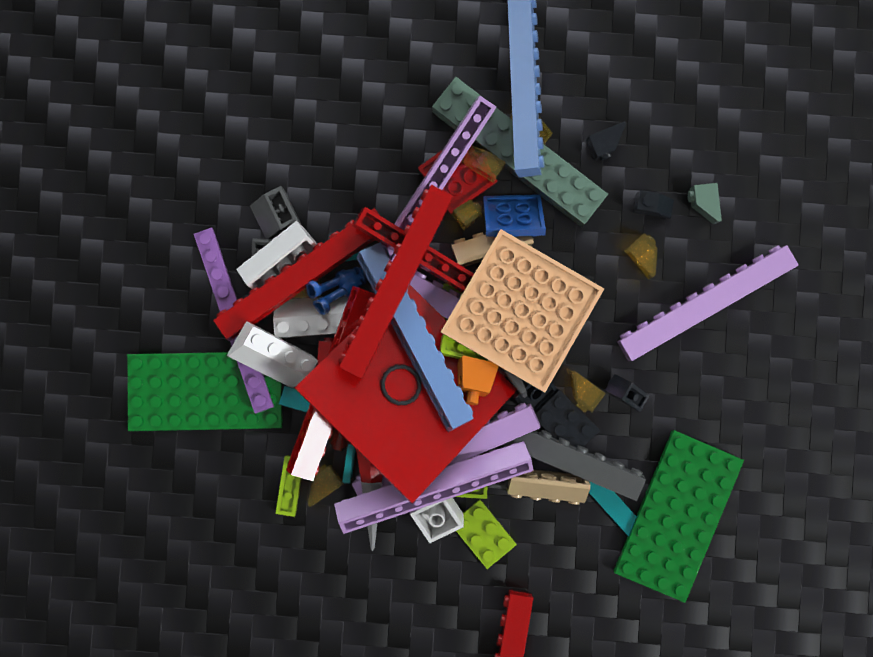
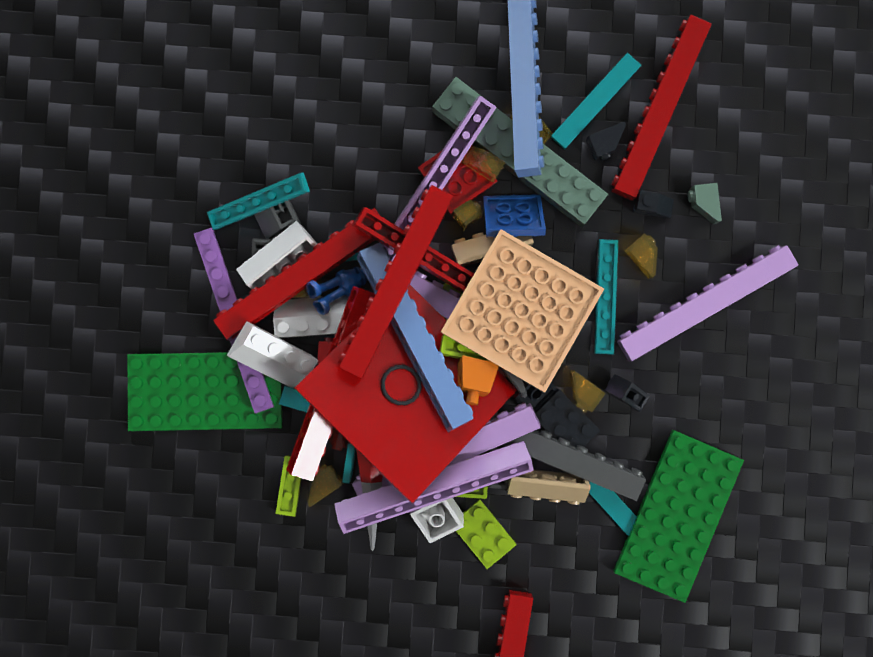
none -> teal tile [207,173,310,230]
none -> teal tile [551,52,641,150]
none -> teal tile [594,239,618,354]
none -> red brick [611,15,712,201]

